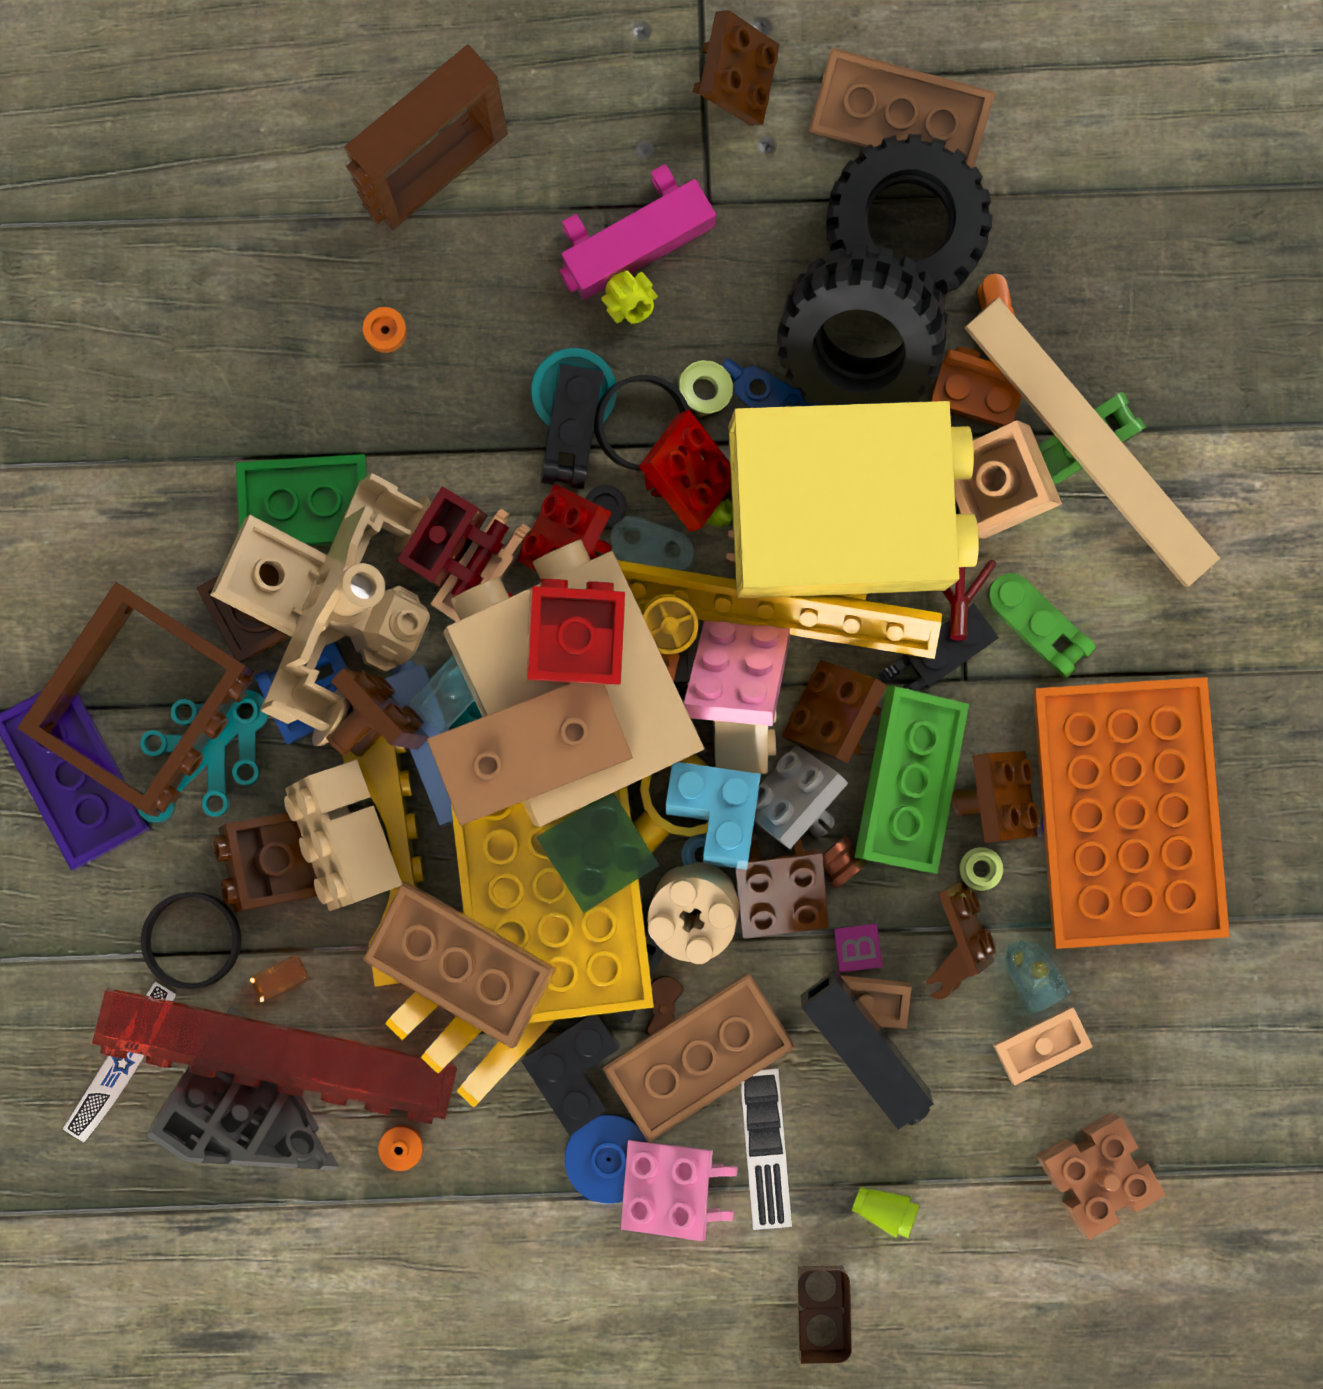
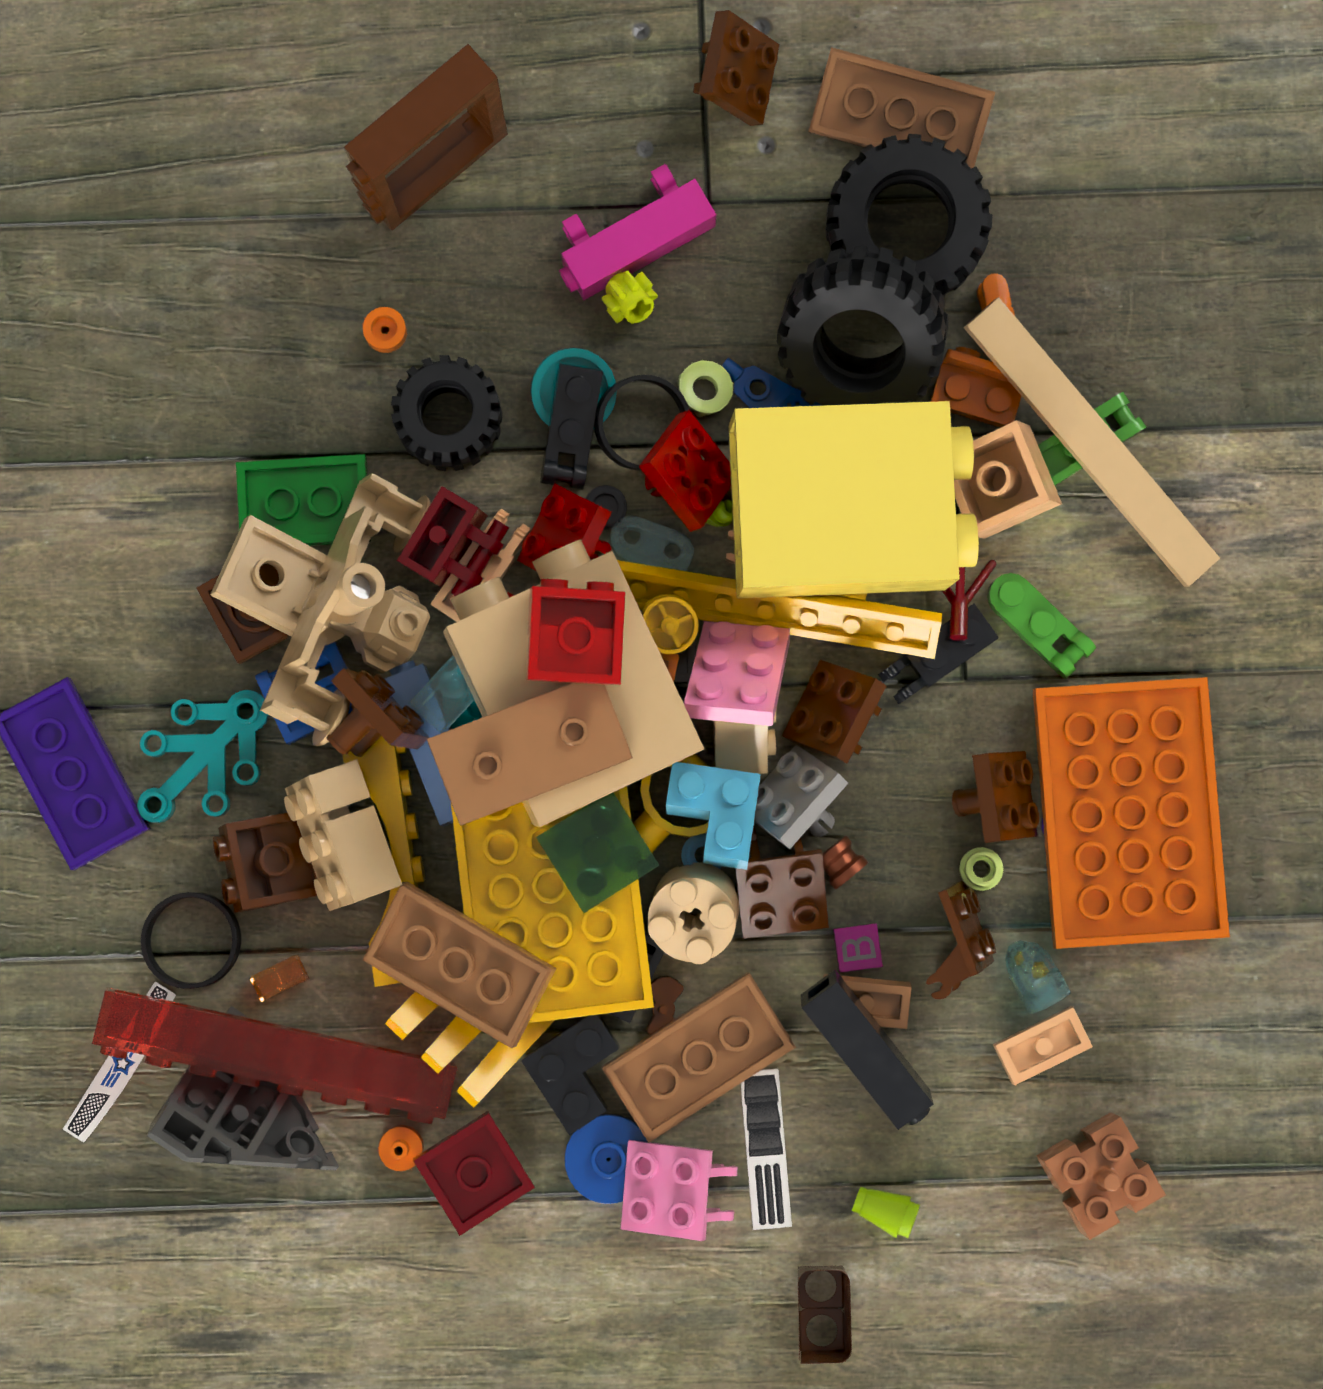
reddish brown window [17,582,255,817] -> none
bright green plate [854,686,969,874] -> none
none -> black tyre [391,355,503,471]
none -> dark red plate [413,1111,535,1236]

